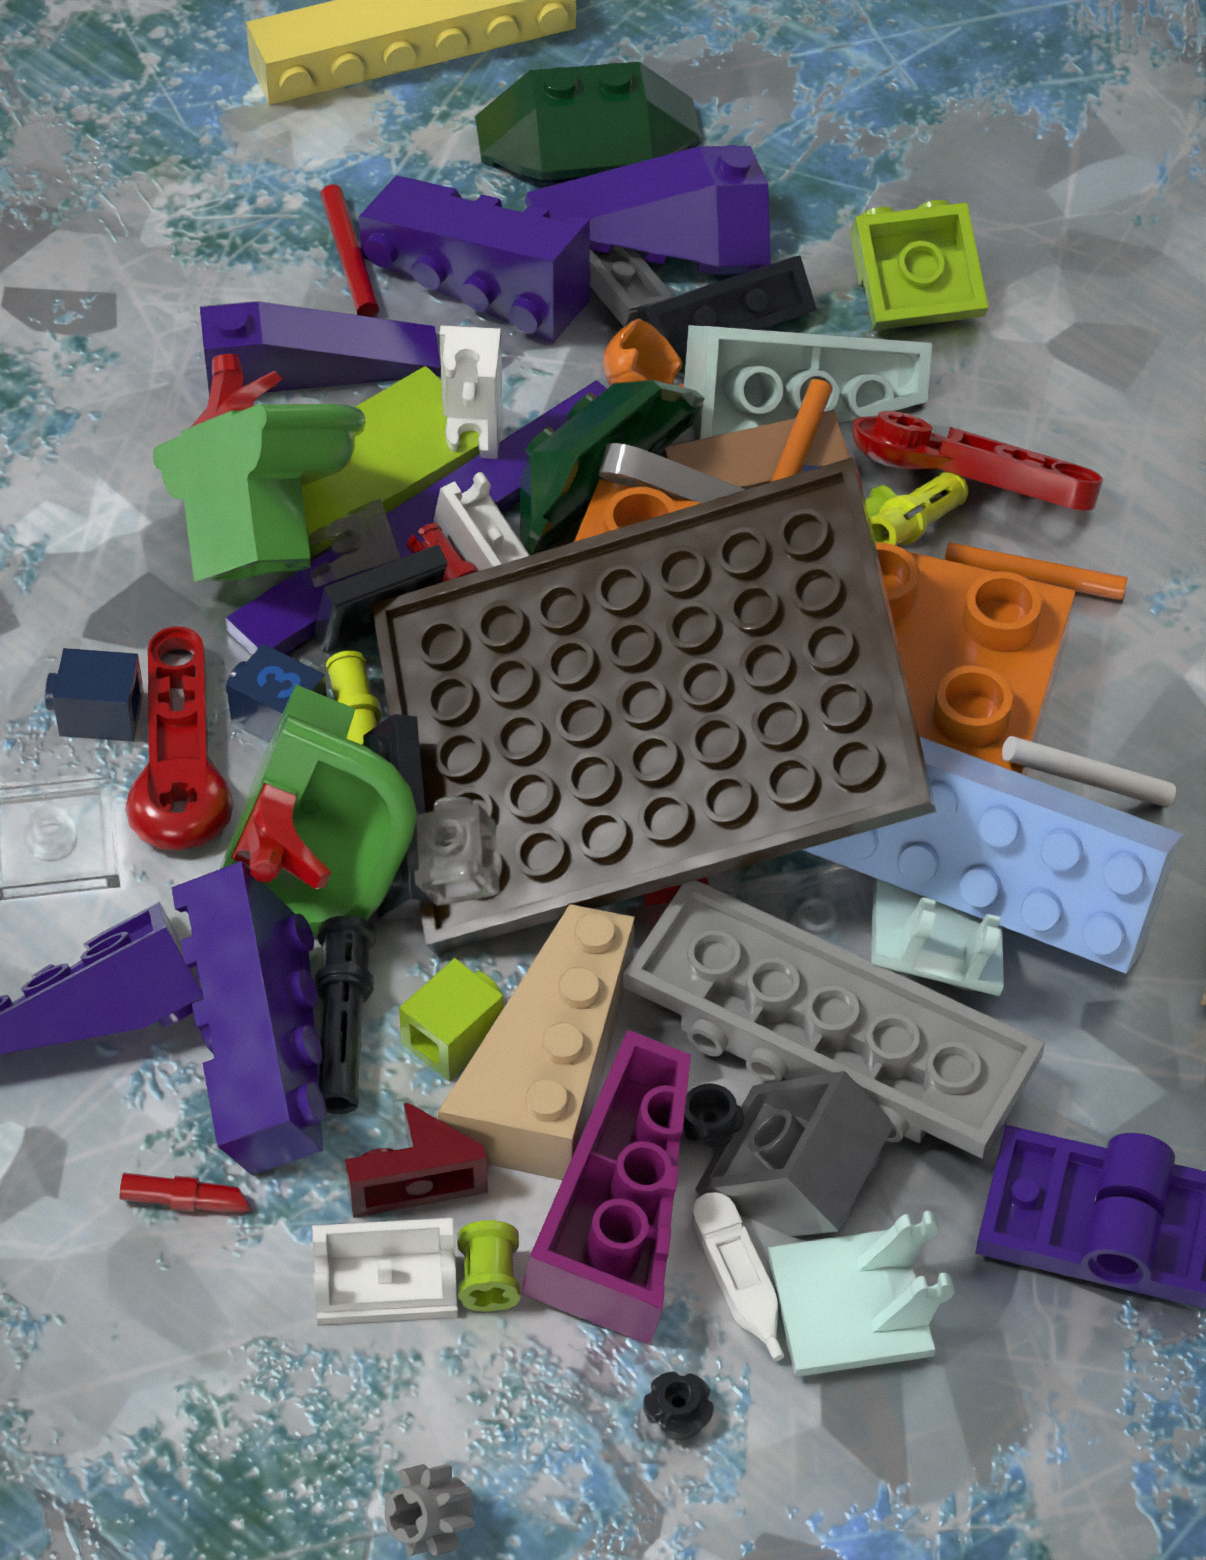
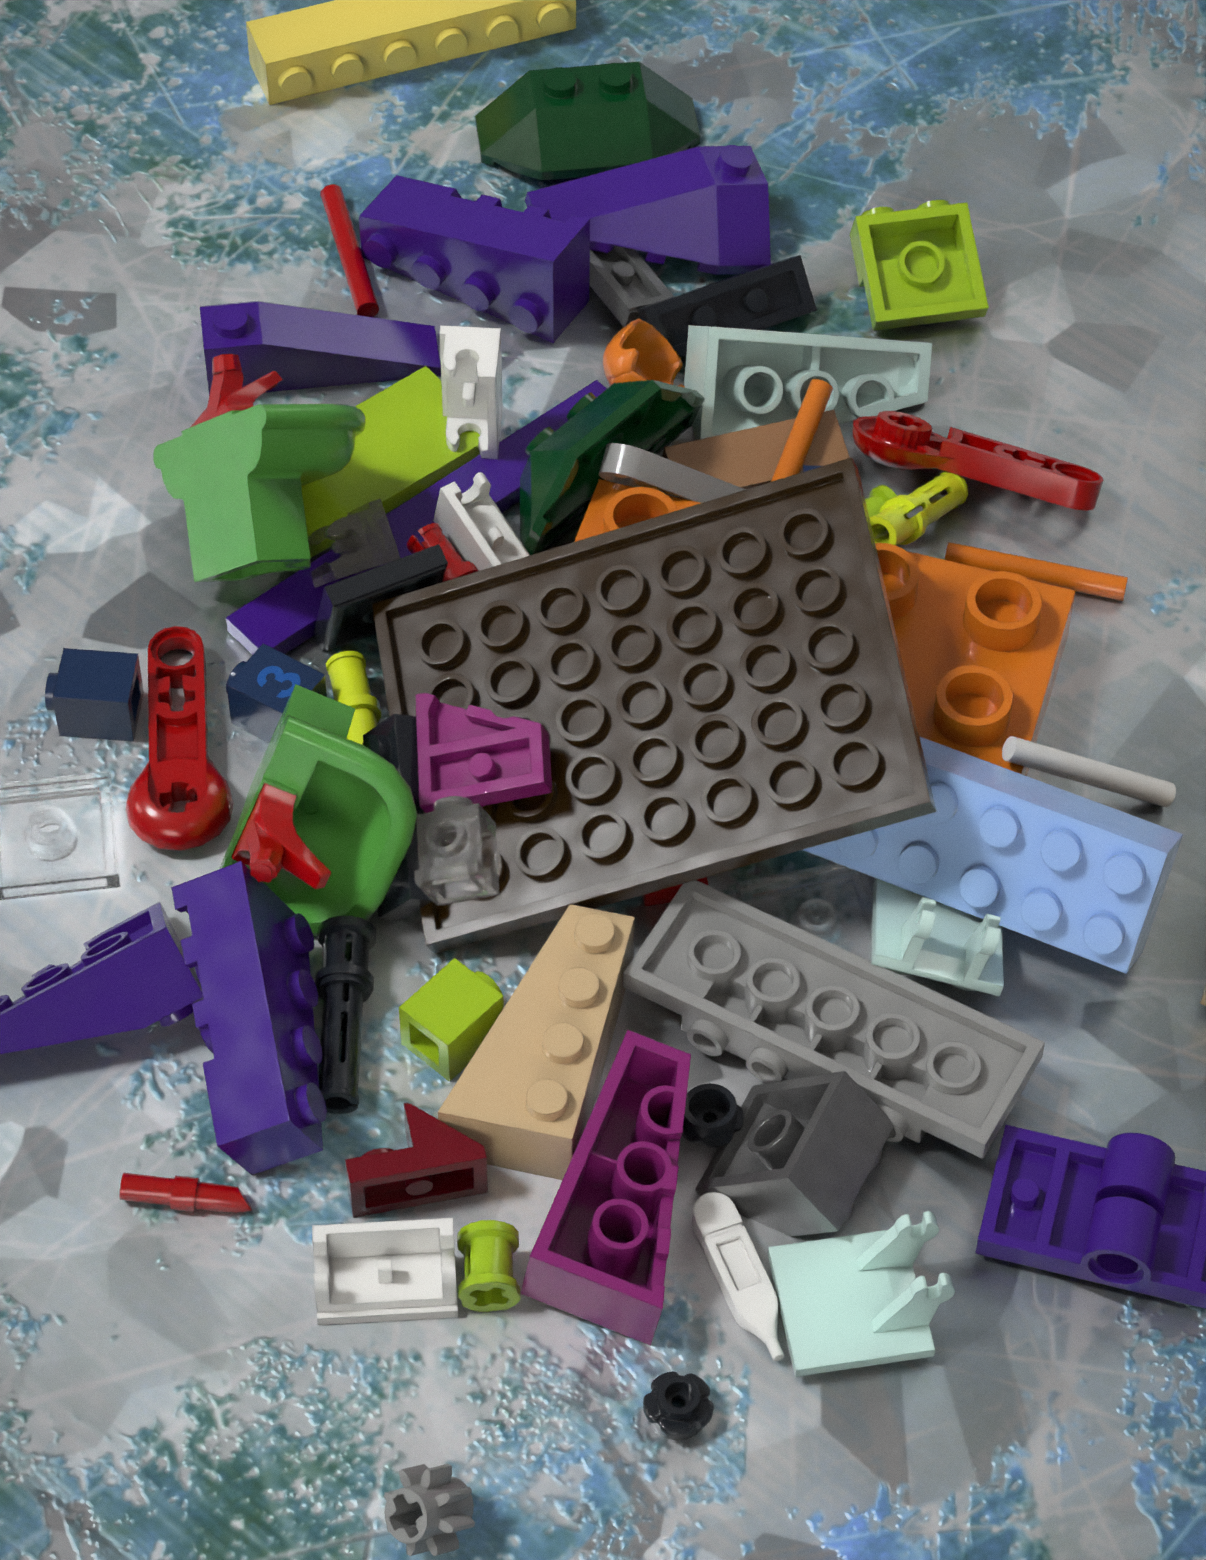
none -> magenta wing [415,693,552,816]

